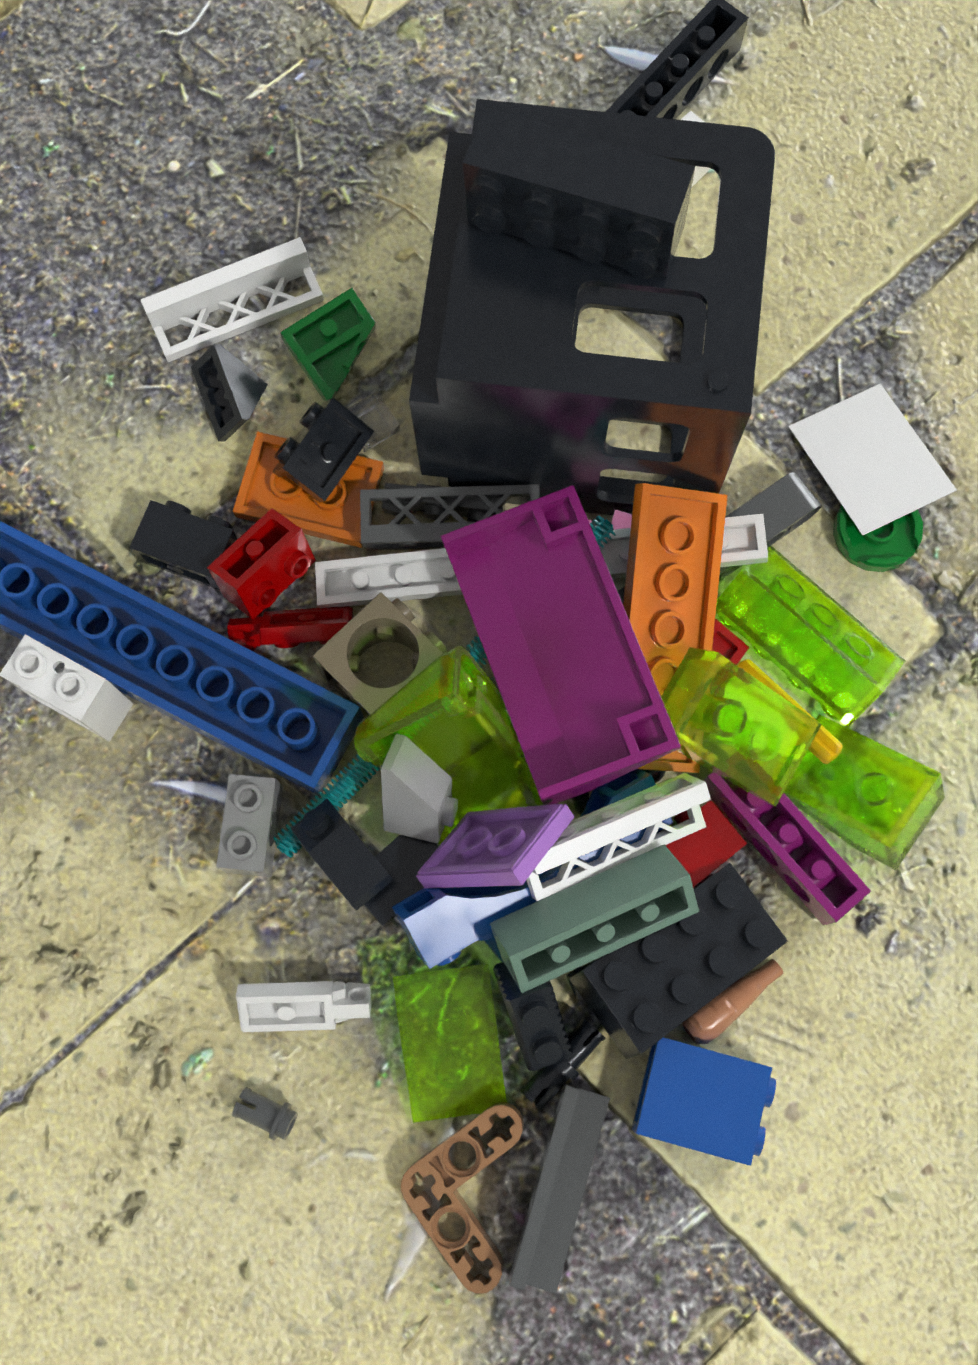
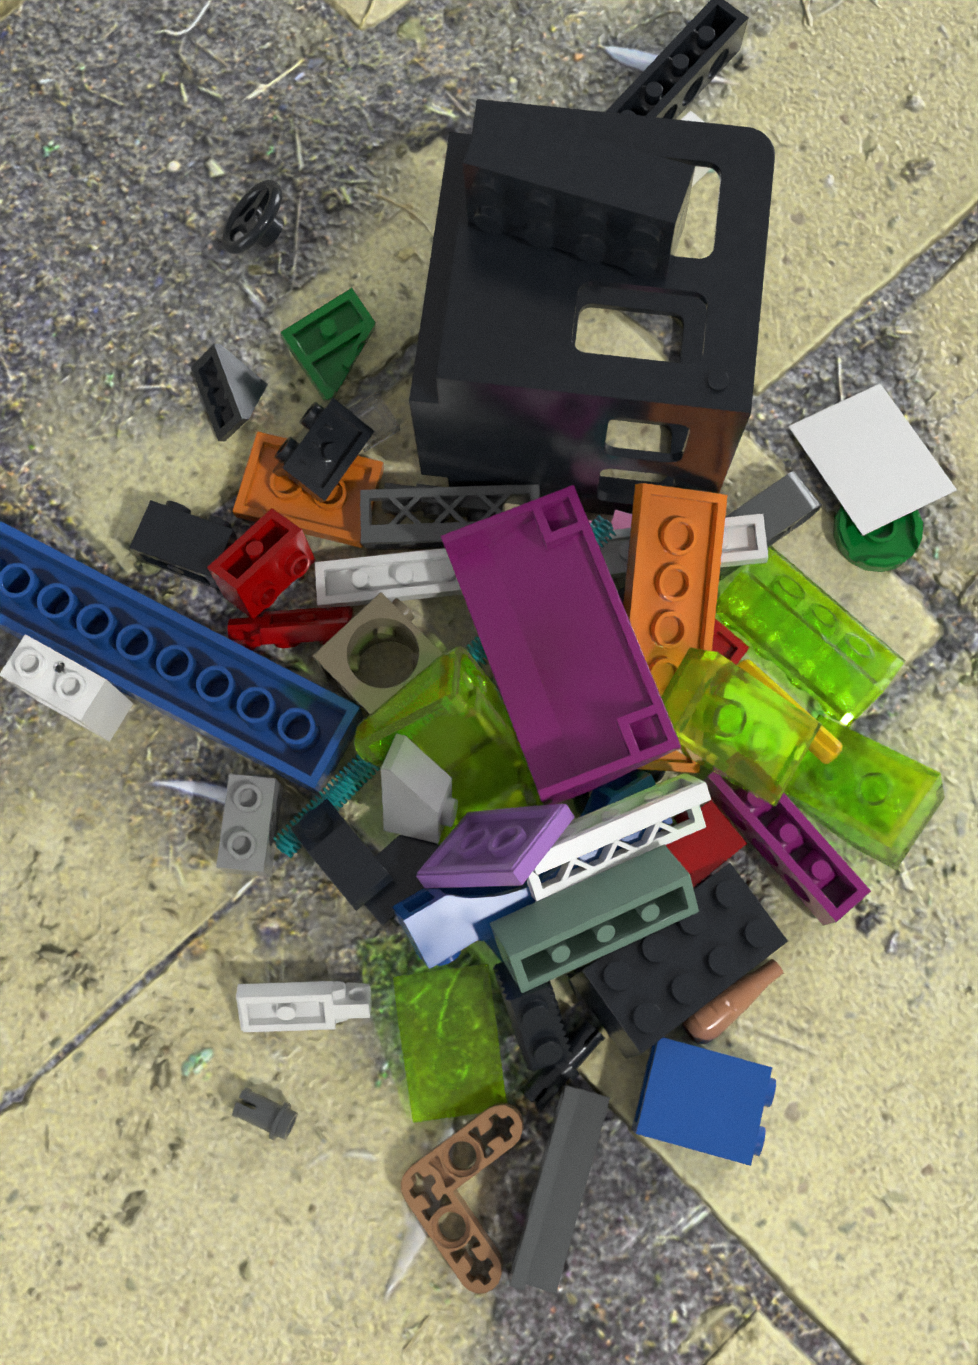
white fence [141,237,324,362] -> none
none -> black piece [222,180,284,254]

